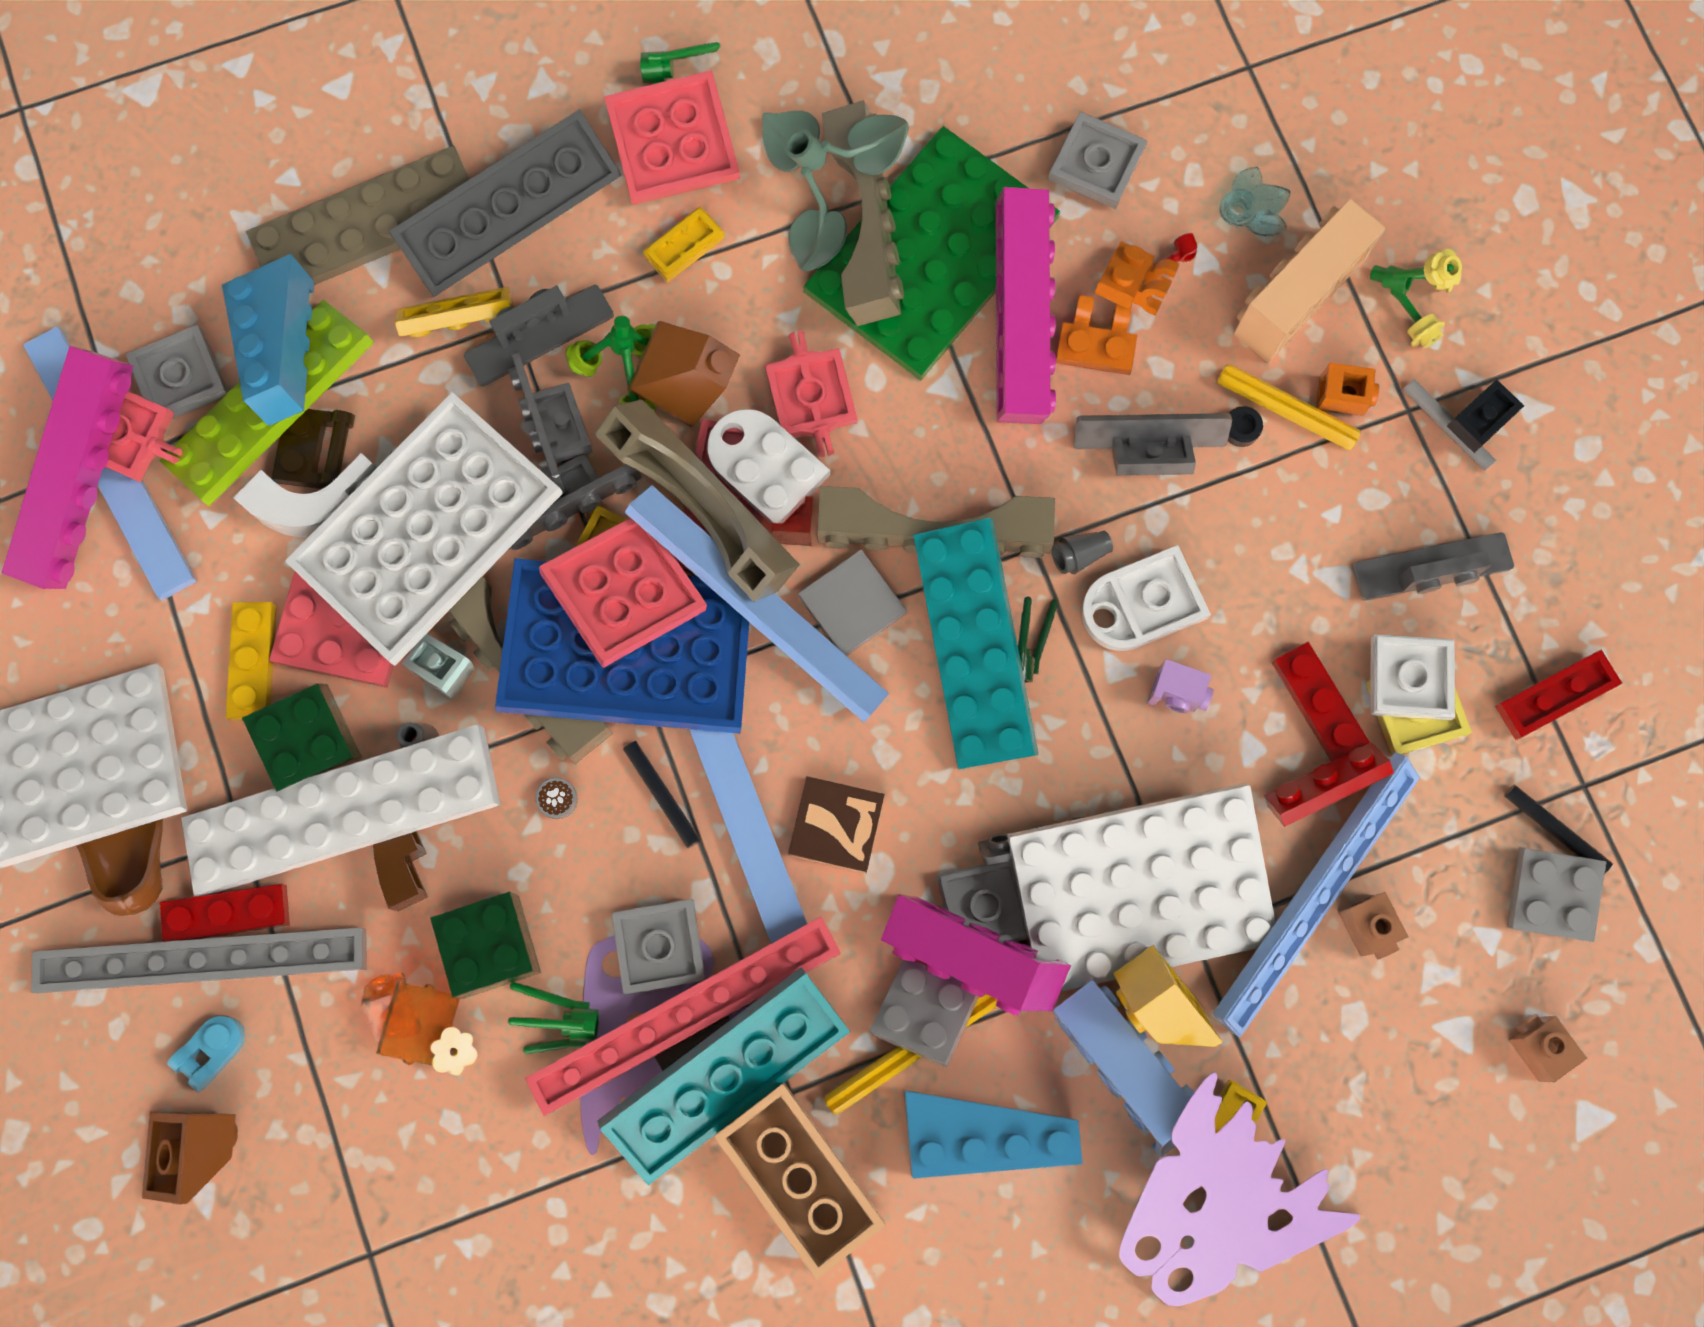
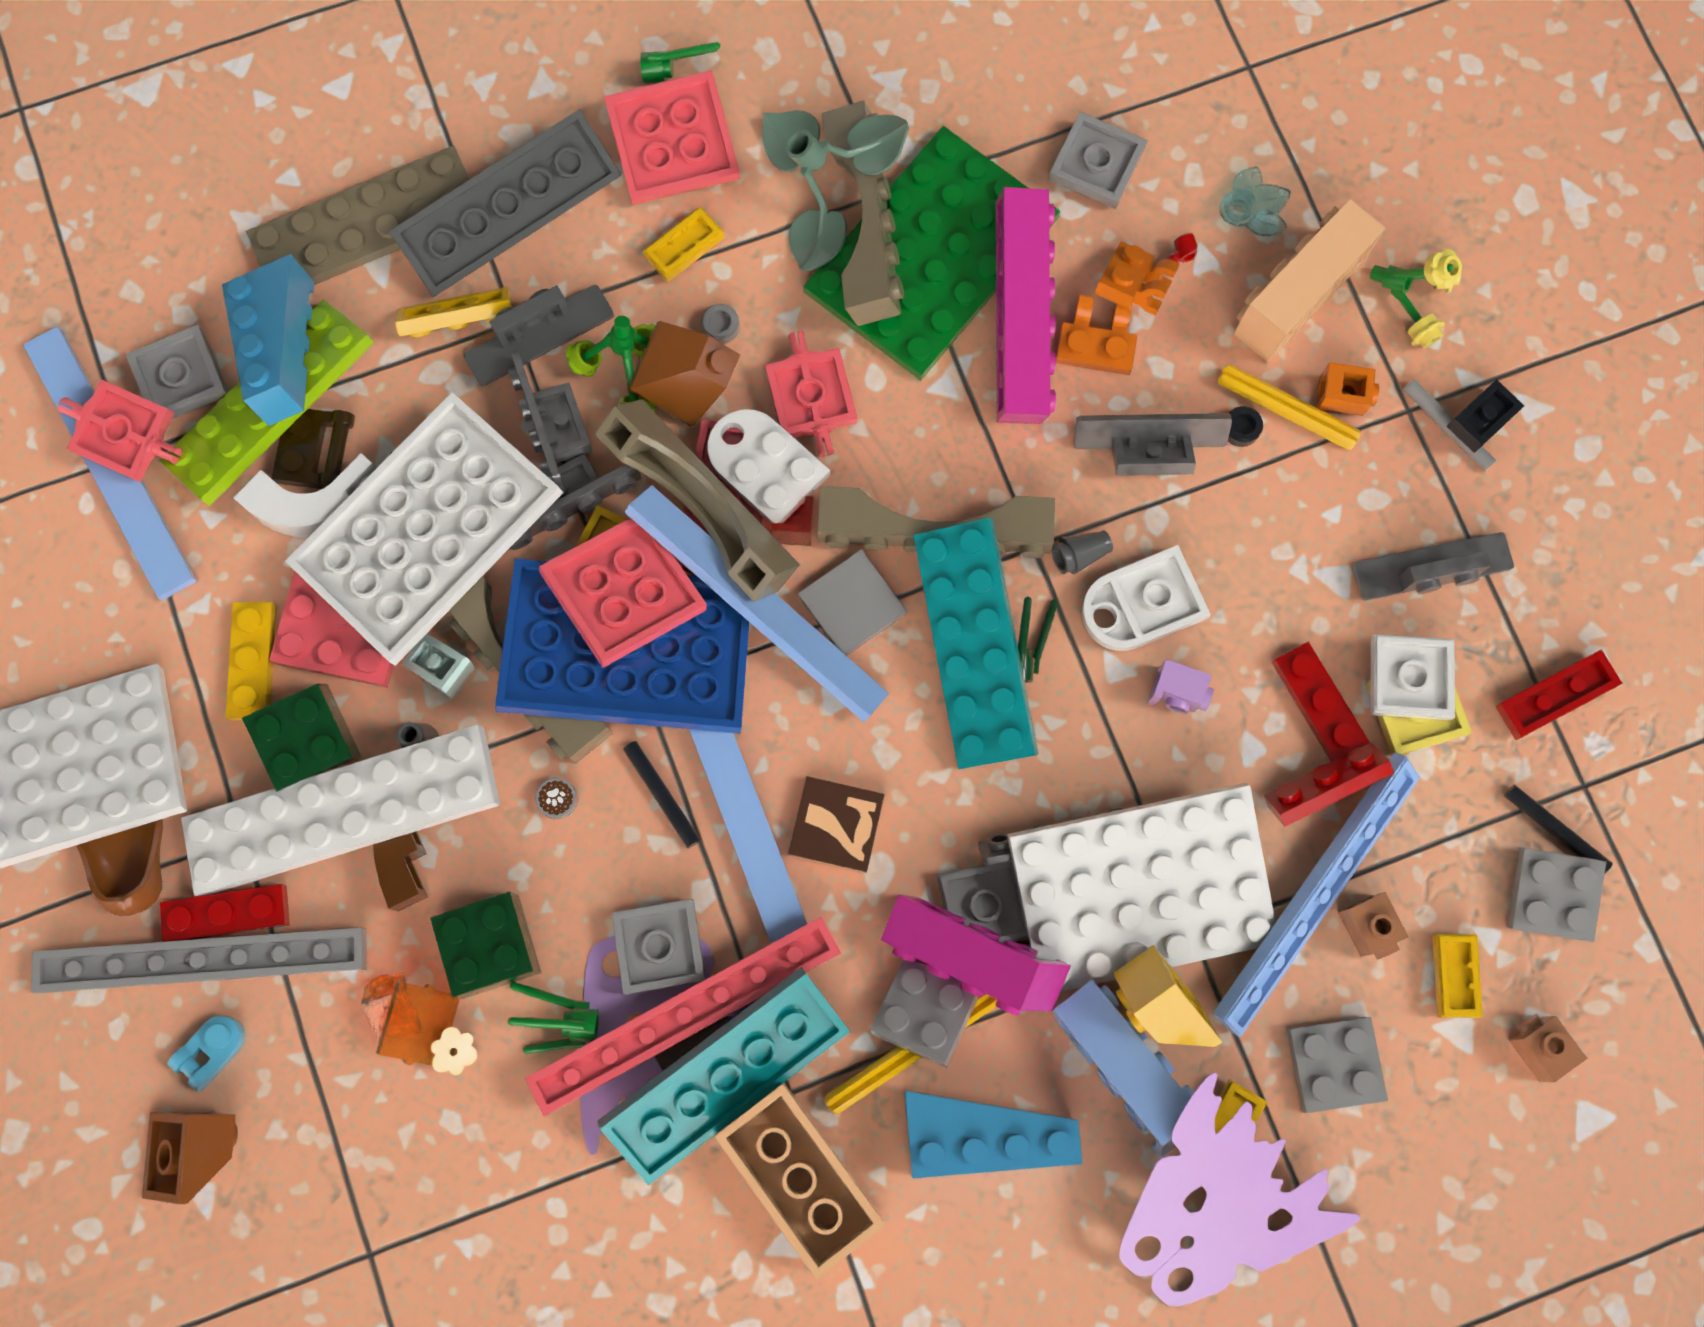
dark pink brick [2,346,134,589] -> none
none -> light grey tile [701,304,740,344]
none -> light grey plate [1286,1017,1388,1113]
none -> yellow plate [1432,934,1483,1018]

